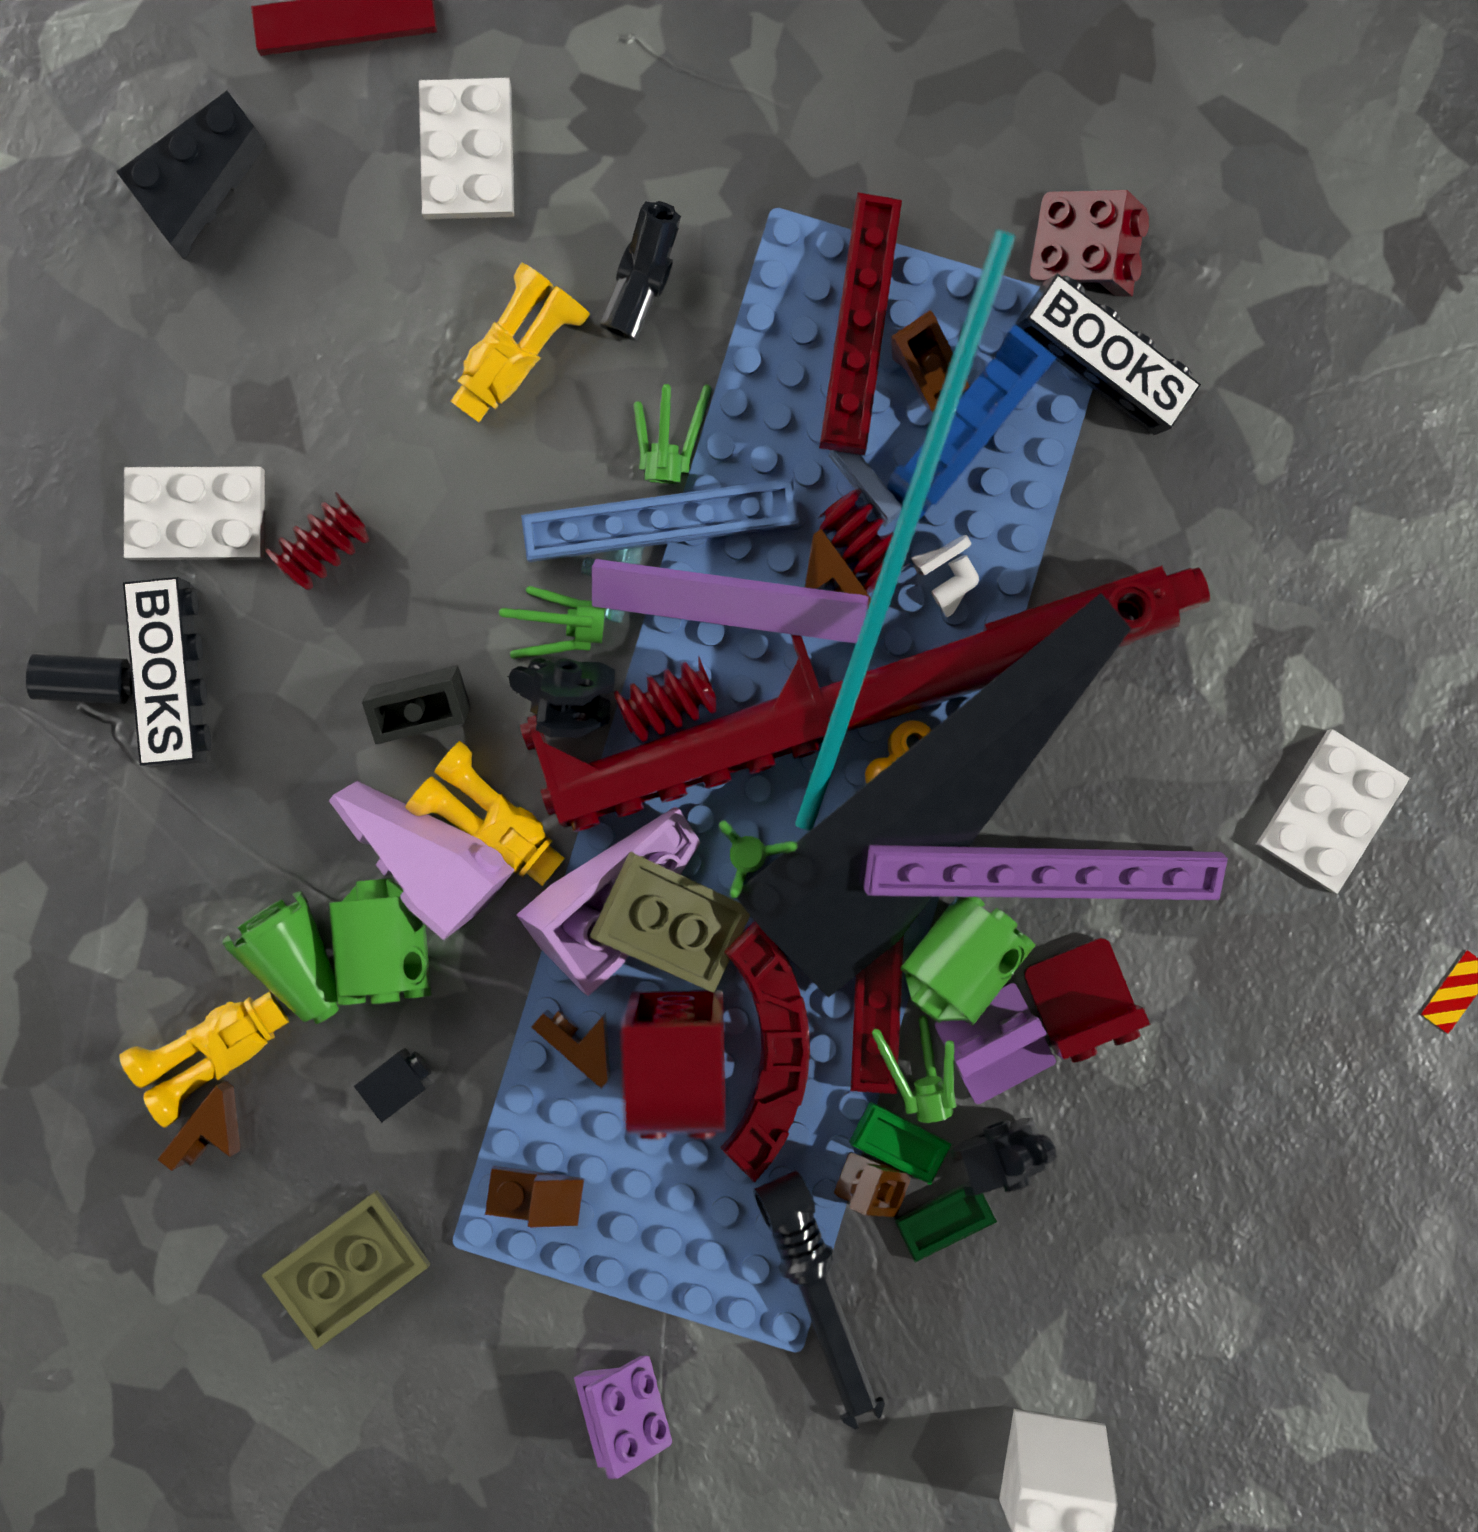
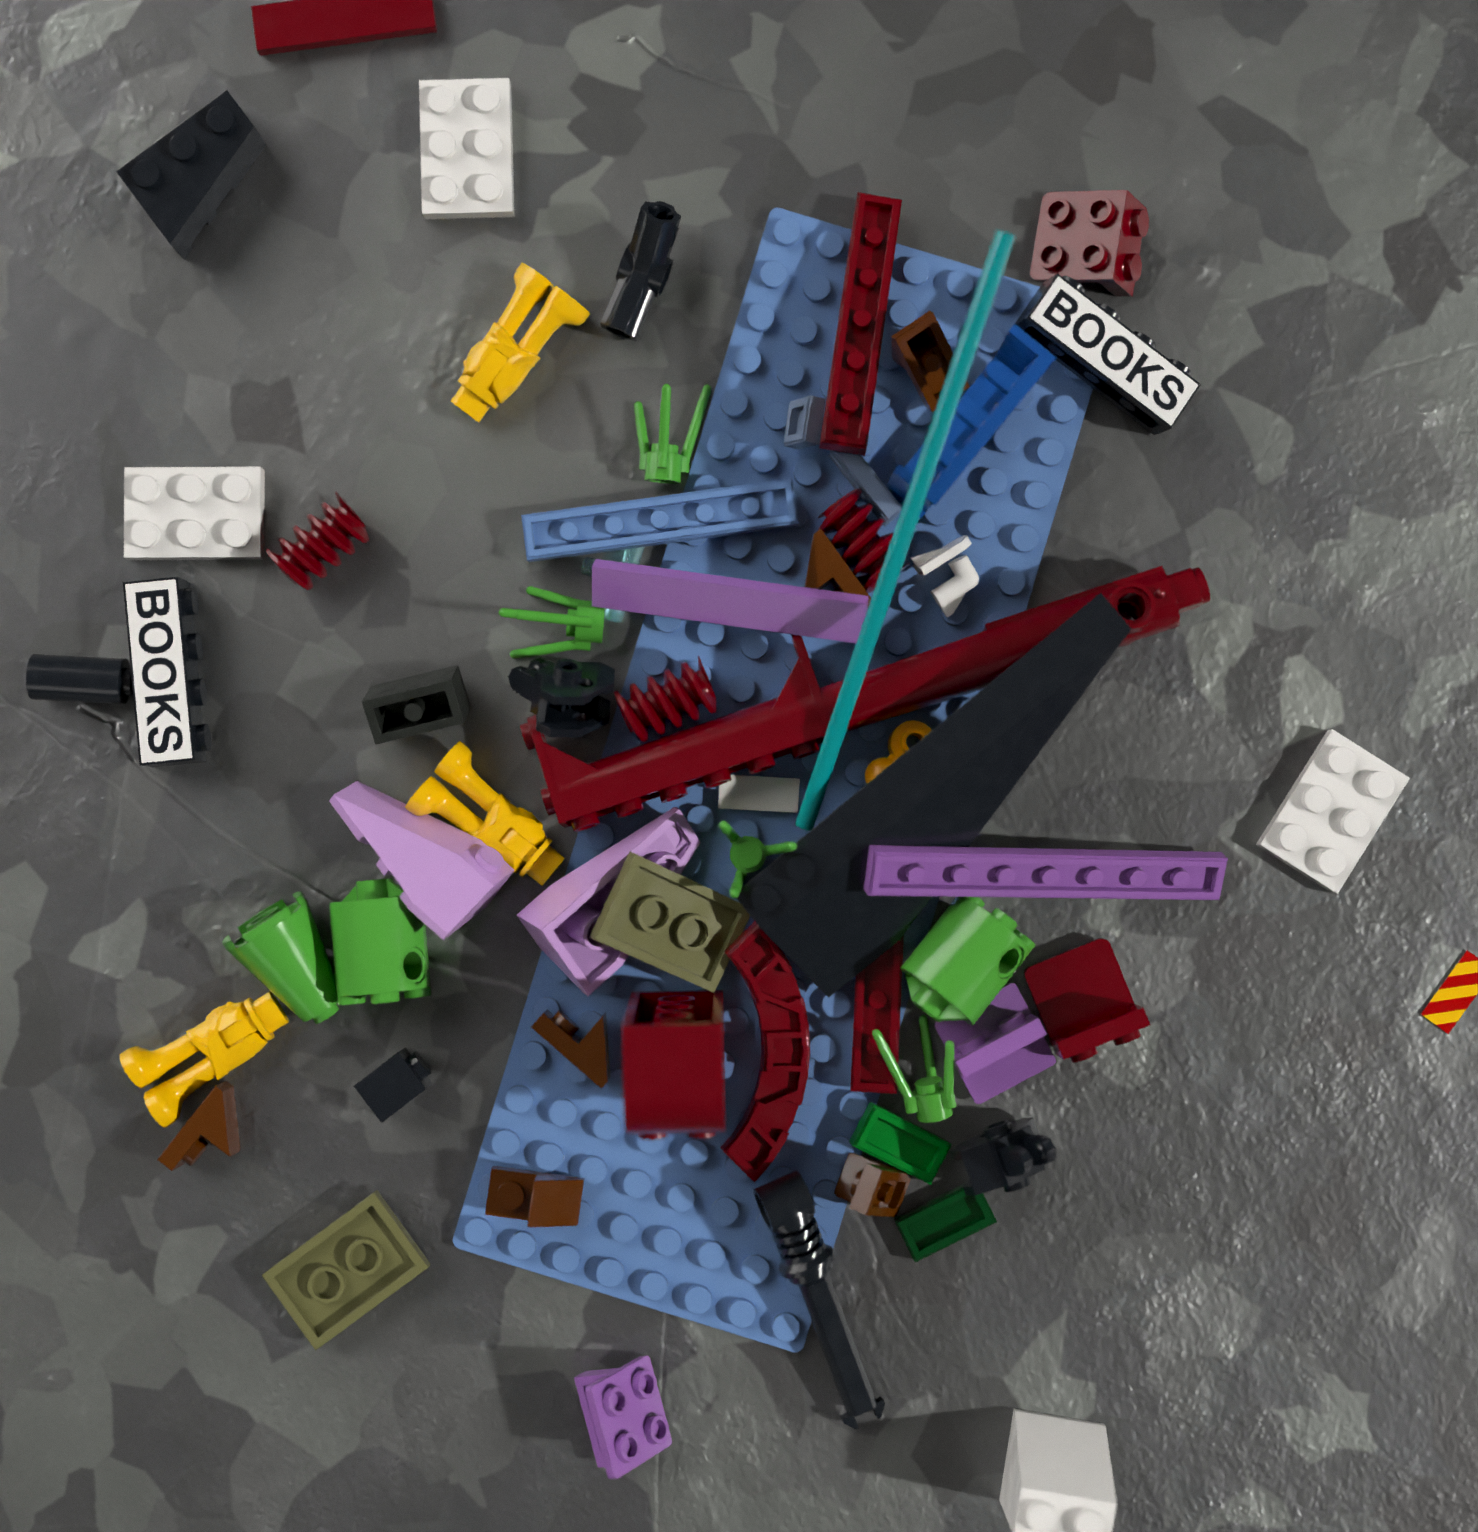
none -> white sticker [718,775,800,813]
none -> sand blue tile [784,395,826,450]

